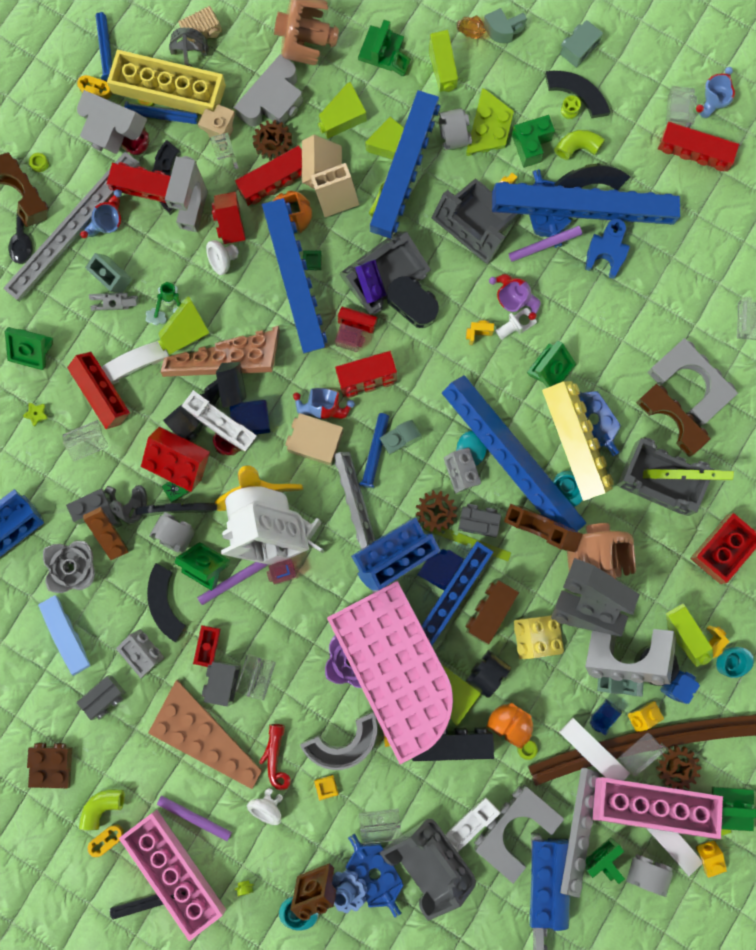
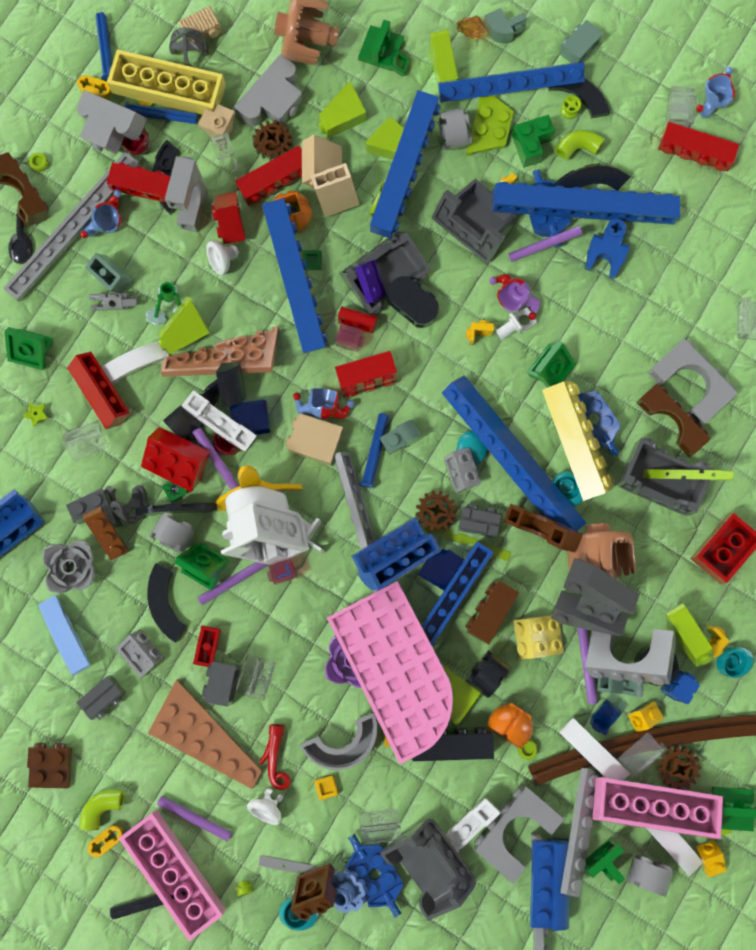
none -> medium lavender piece [192,427,239,490]
none -> light grey piece [258,855,344,875]
none -> blue plate [438,62,585,103]
none -> medium lavender piece [577,628,598,704]

